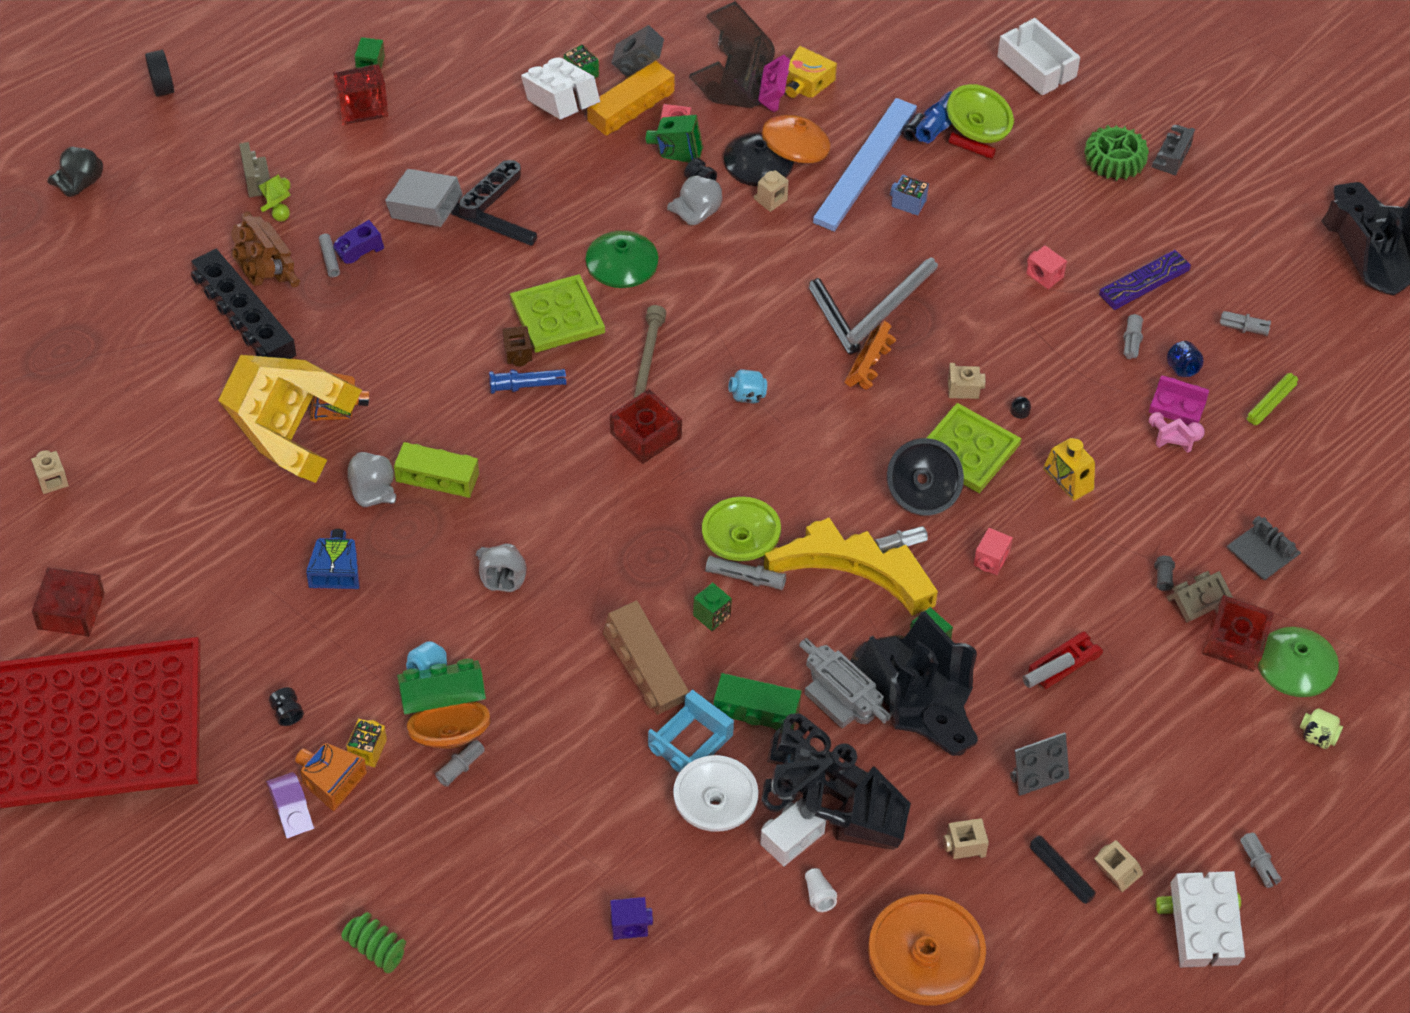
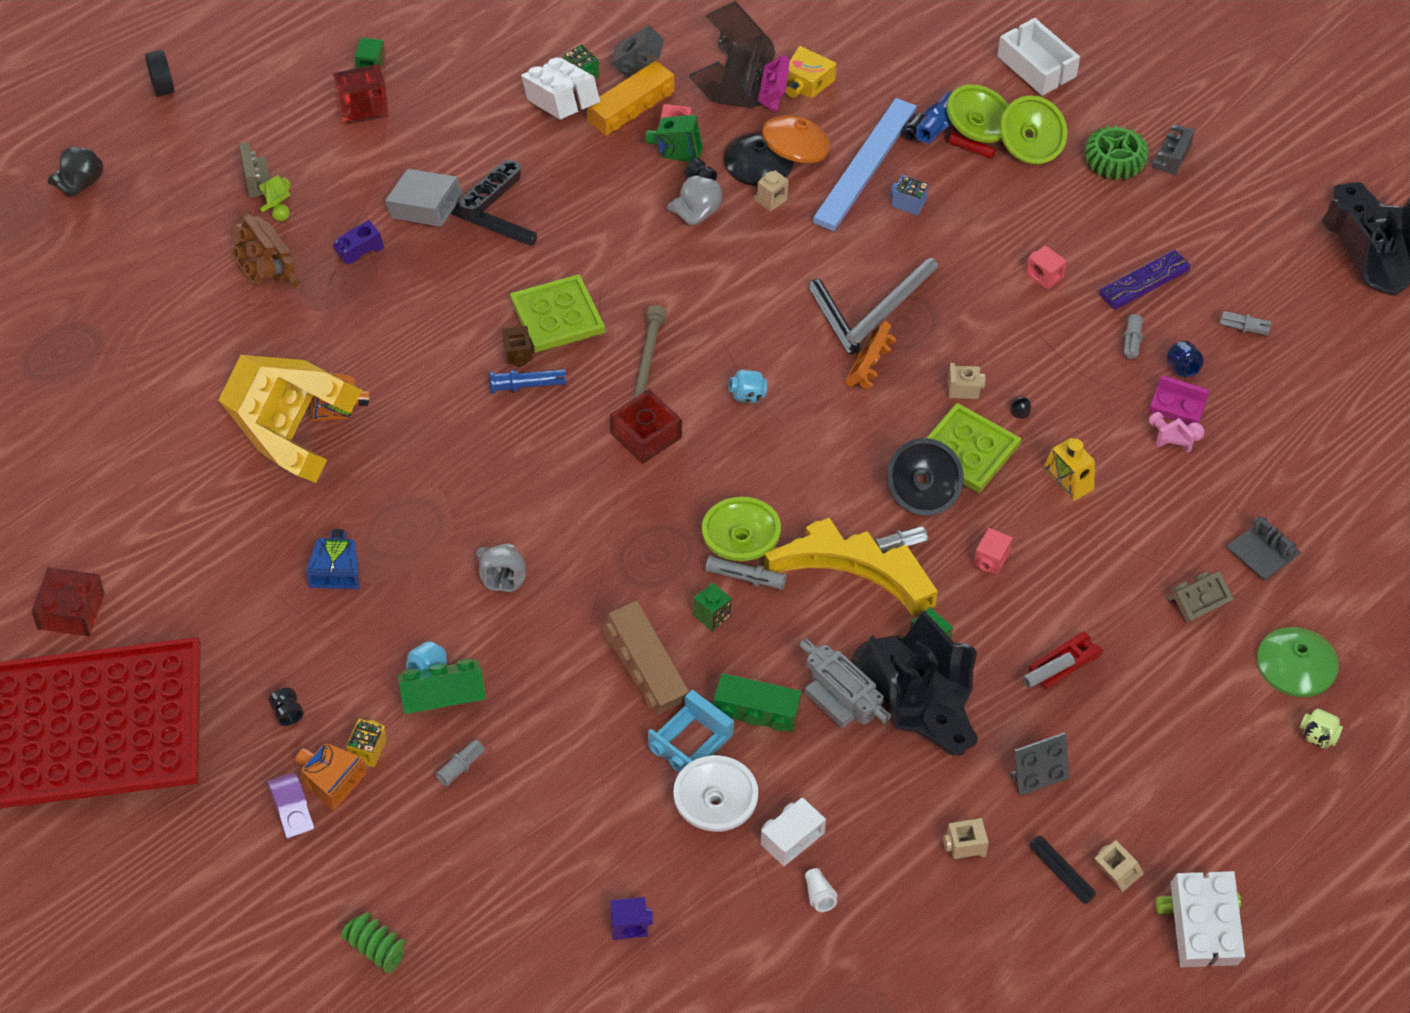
tan brick [31,450,69,494] -> none
black brick [191,248,296,359] -> none
light grey piece [319,234,340,277] -> none
light grey piece [347,452,397,508] -> none
lime brick [394,442,479,498] -> none
orange dish [407,702,491,749] -> none
green dish [586,230,658,288] -> none
black piece [762,713,911,850] -> none
orange dish [868,894,986,1006] -> none
dark grey pin [1154,555,1175,591] -> none
clear red brick [1202,595,1274,672] -> none
light grey axle [1241,833,1282,888] -> none
lime axle [1247,373,1298,426] -> none
none -> lime dish [1000,96,1067,165]

